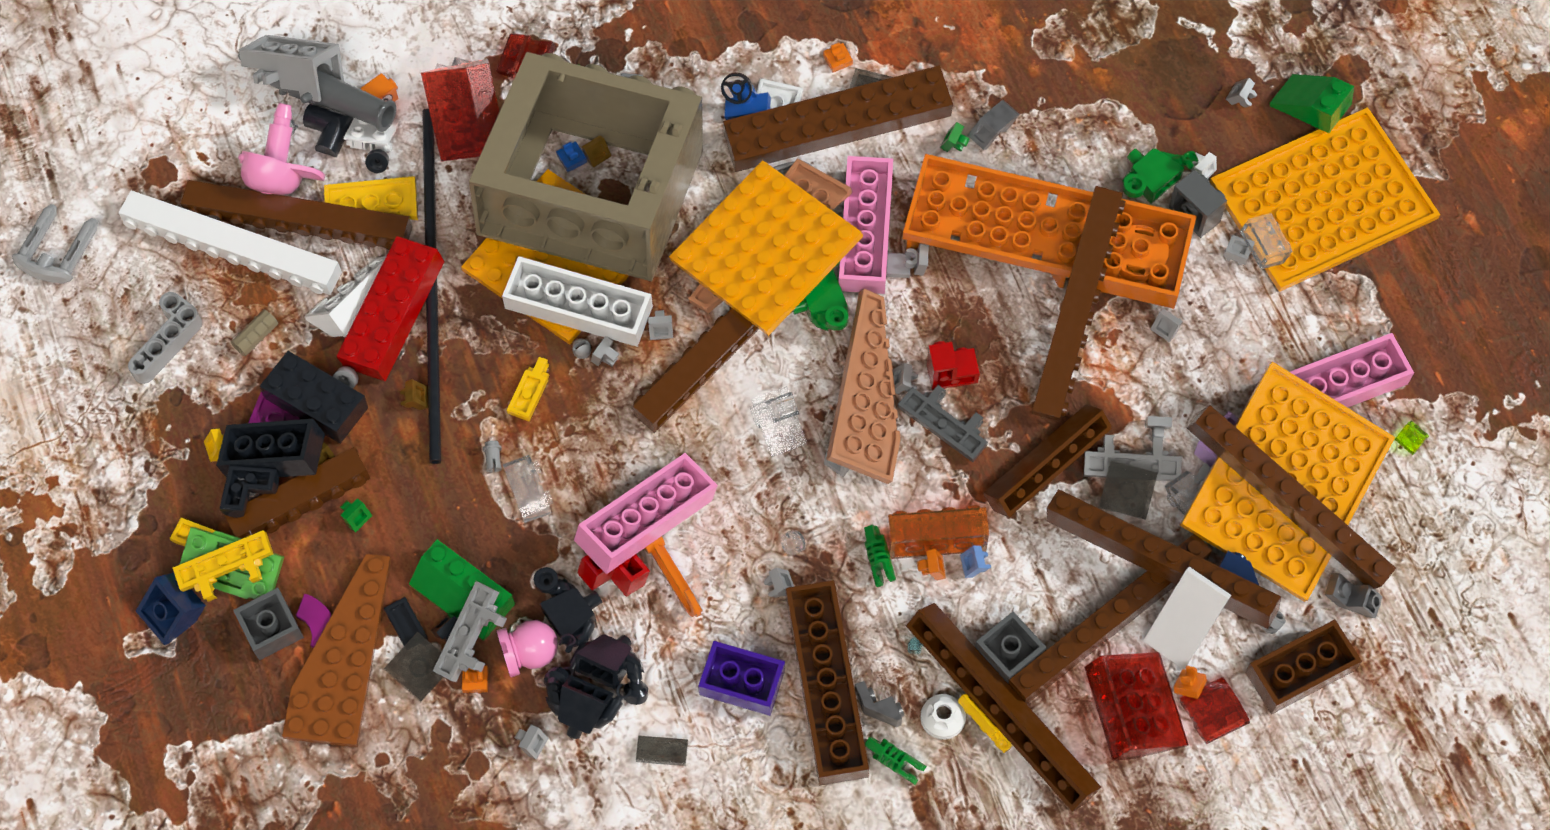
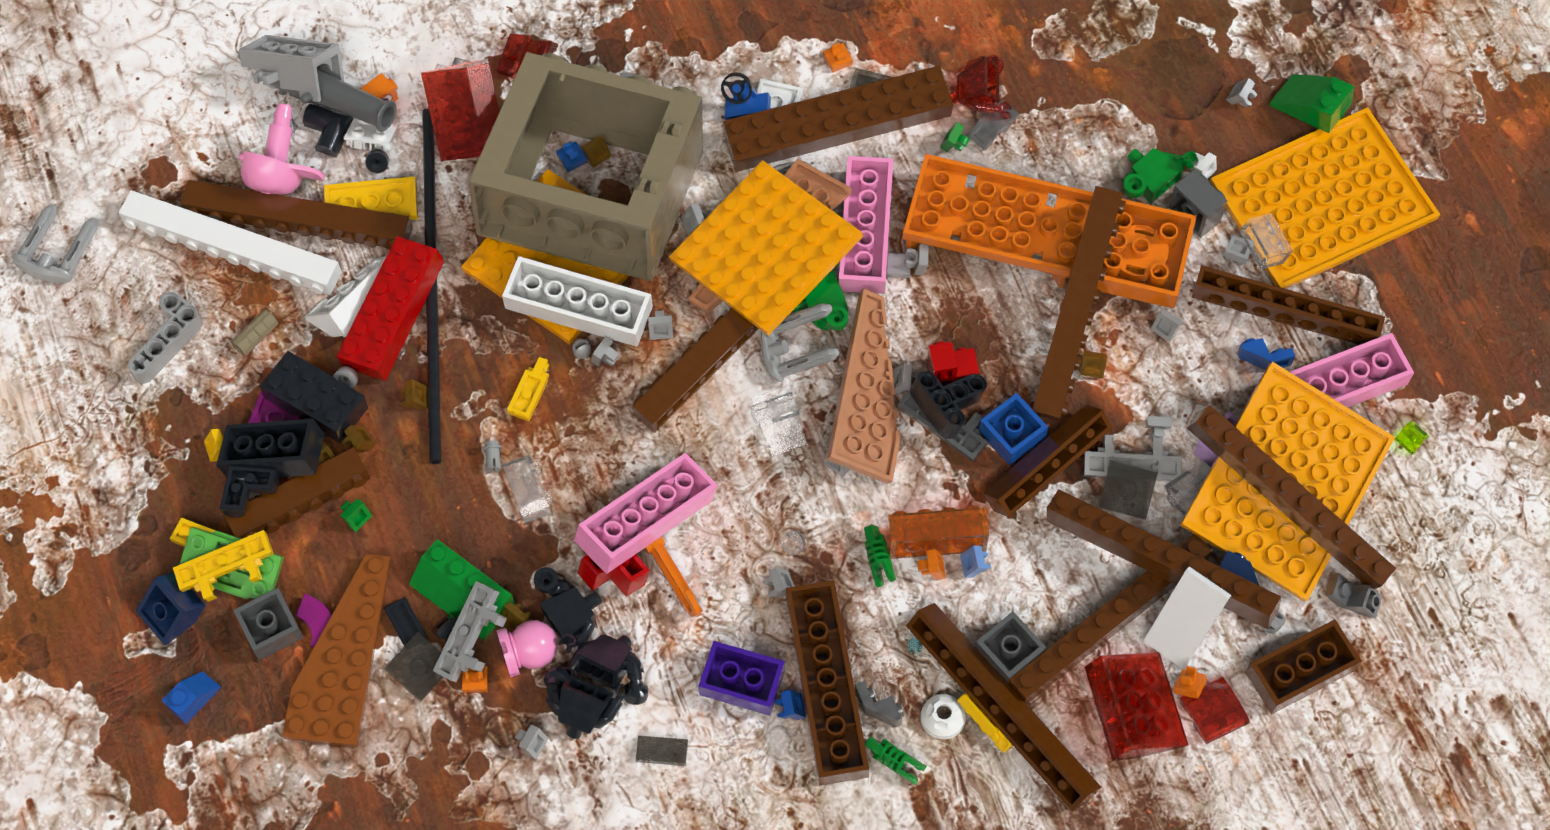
none -> blue slope [162,671,221,724]
none -> pearl gold tile [343,425,376,454]
none -> pearl gold tile [501,602,531,633]
none -> light grey tile [681,204,707,236]
none -> light grey piece [761,303,840,382]
none -> blue tile [775,690,806,720]
none -> black beam [910,371,987,439]
none -> clear red torso [950,55,1012,119]
none -> blue brick [979,393,1048,466]
none -> pearl gold tile [1080,350,1107,378]
none -> reddish brown brick [1192,265,1385,345]
none -> blue slope [1237,338,1295,370]

